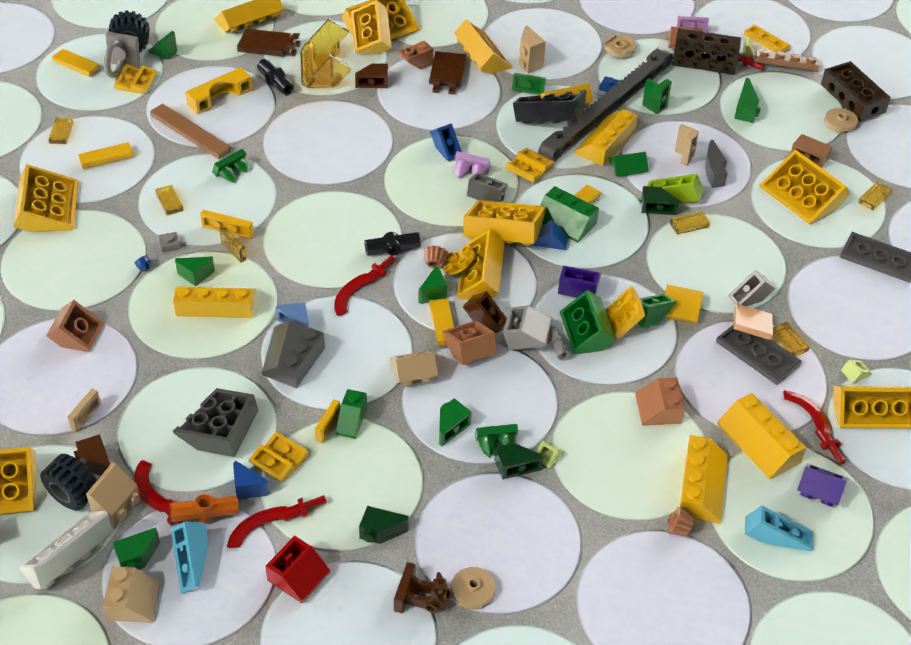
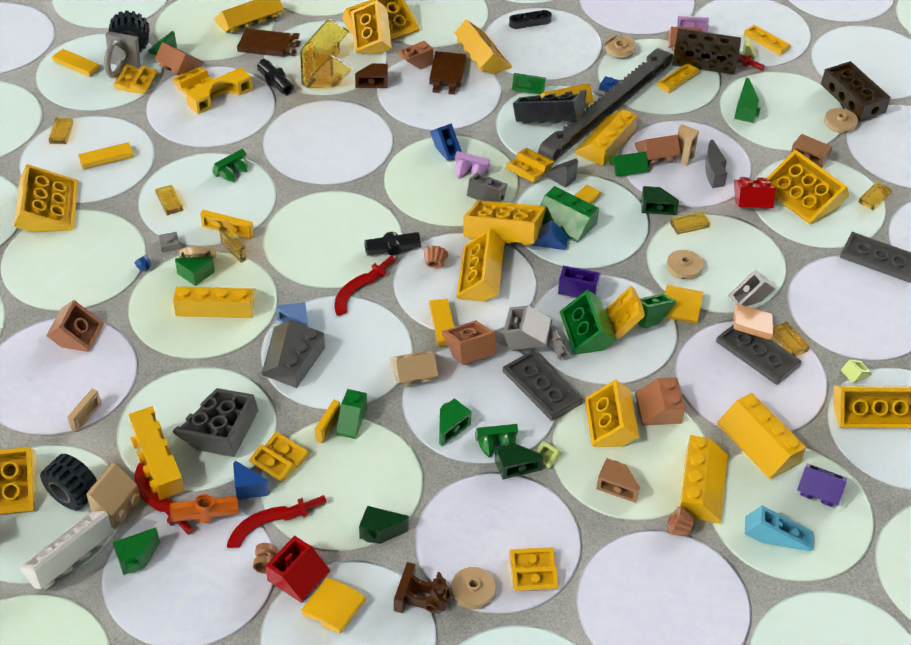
reddish brown slope [73,434,110,476] -> none
tan slope [103,566,161,623] -> none
medium nougat tile [150,104,231,159] -> none
medium azure slope [171,521,209,593] -> none
green slope [418,266,447,304] -> none
yellow dish [443,245,475,275] -> none
reddish brown slope [463,291,507,333] -> none
tan slope [519,25,546,73] -> none
green panel [642,79,672,114] -> none
lime slope [647,174,704,203] -> none
medium nougat plate [755,49,820,71] -> none
red sword [783,390,846,465] -> none
none -> yellow wedge [128,406,185,500]
none -> nougat slope [154,42,204,75]
none -> yellow slope [172,67,213,95]
none -> tan plate [179,246,217,259]
none -> medium nougat wheel [253,543,278,574]
none -> yellow slope [301,577,367,633]
none -> dark grey tile [502,350,583,421]
none -> black beam [509,10,552,29]
none -> yellow slope [509,547,558,591]
none -> dark grey slope [545,158,578,188]
none -> yellow slope [585,379,639,447]
none -> medium nougat slope [596,458,640,503]
none -> nougat slope [634,135,681,164]
none -> yellow tile [657,64,700,93]
none -> tan plate [667,250,704,280]
none -> red slope [734,177,776,208]

